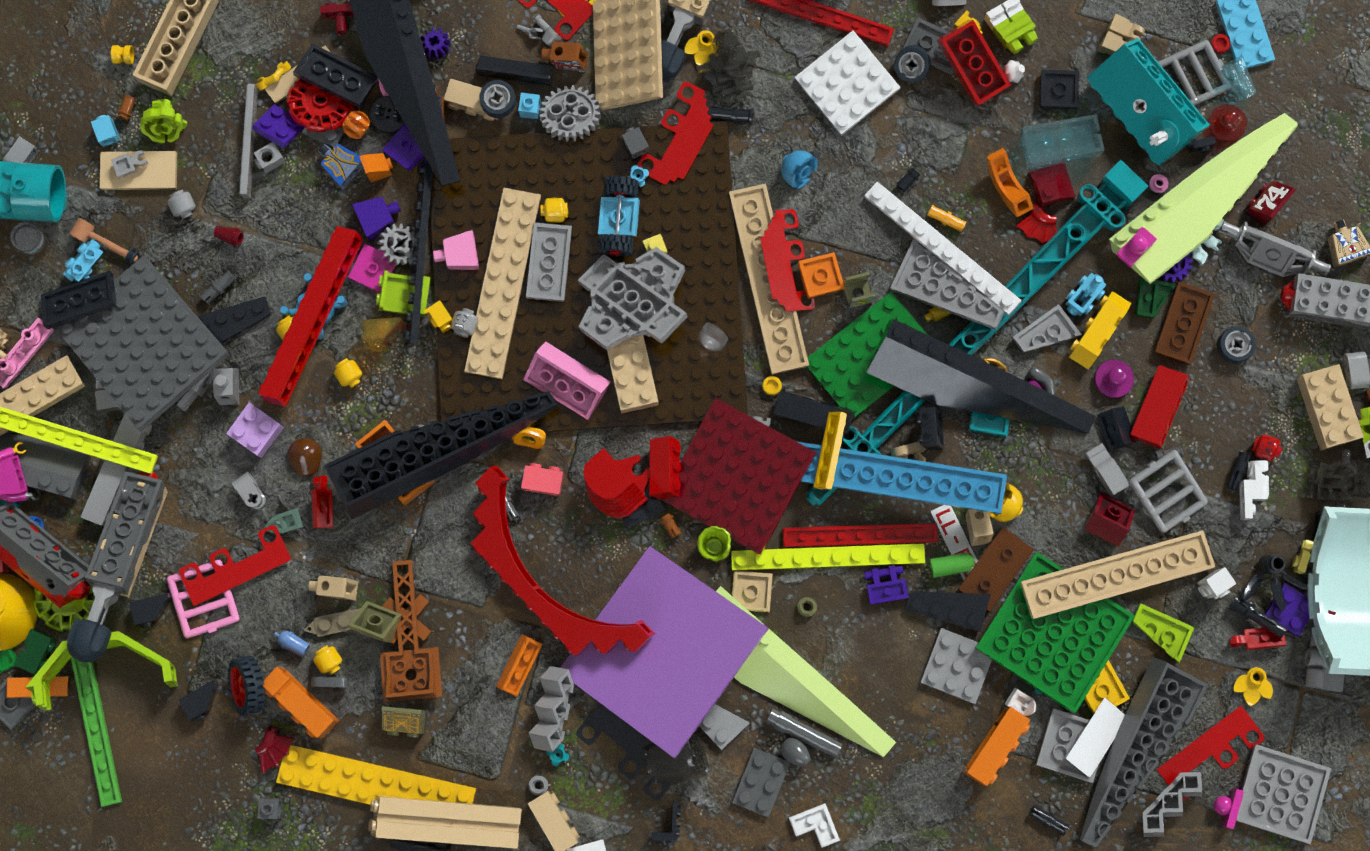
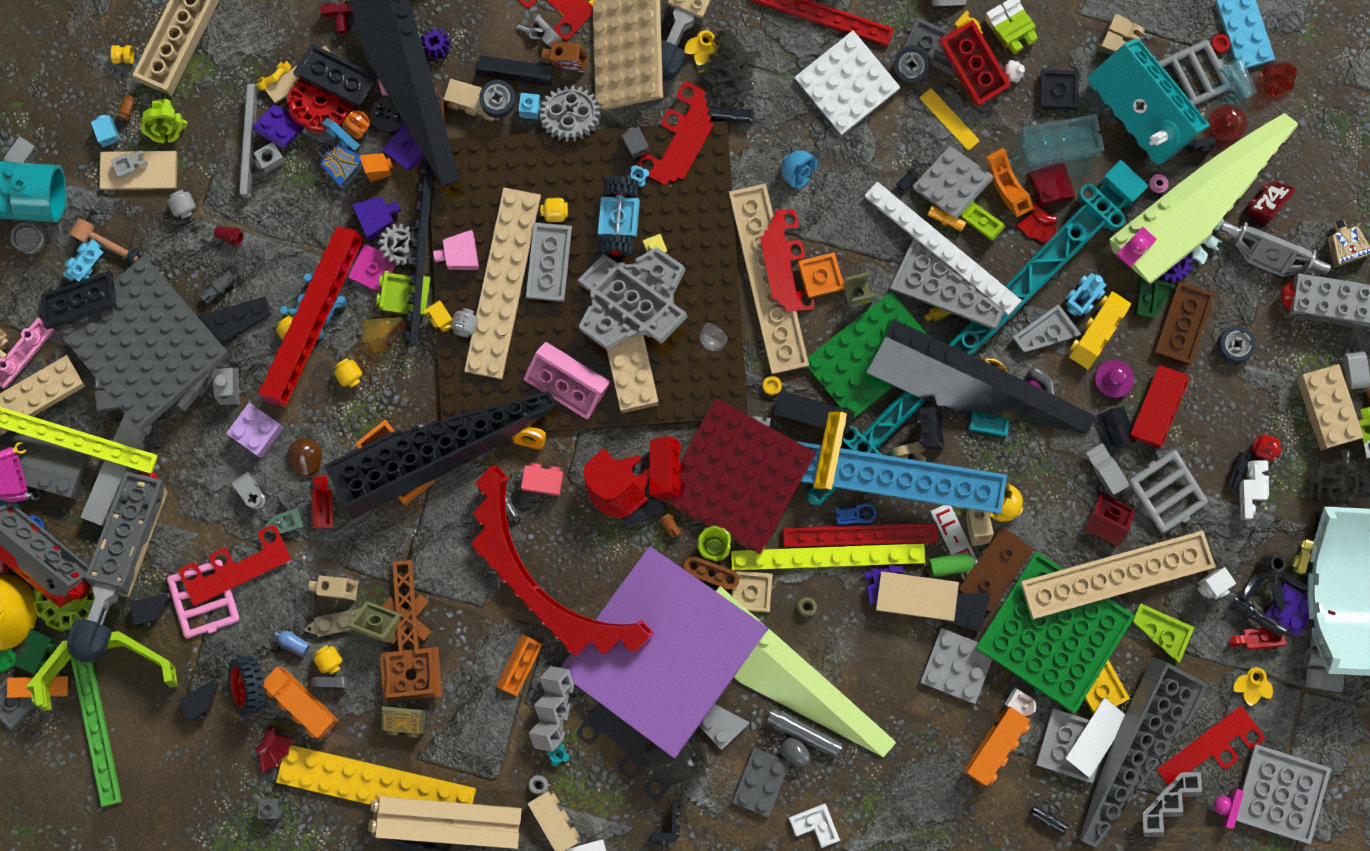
none -> dark azure plate [322,118,360,151]
none -> dark orange plate [684,557,740,590]
none -> blue piece [836,504,876,525]
none -> tan tile [876,571,959,621]
none -> light grey plate [913,146,994,219]
none -> yellow sticker [920,88,979,150]
none -> lime plate [959,200,1005,241]
none -> clear red plate [1262,61,1297,98]

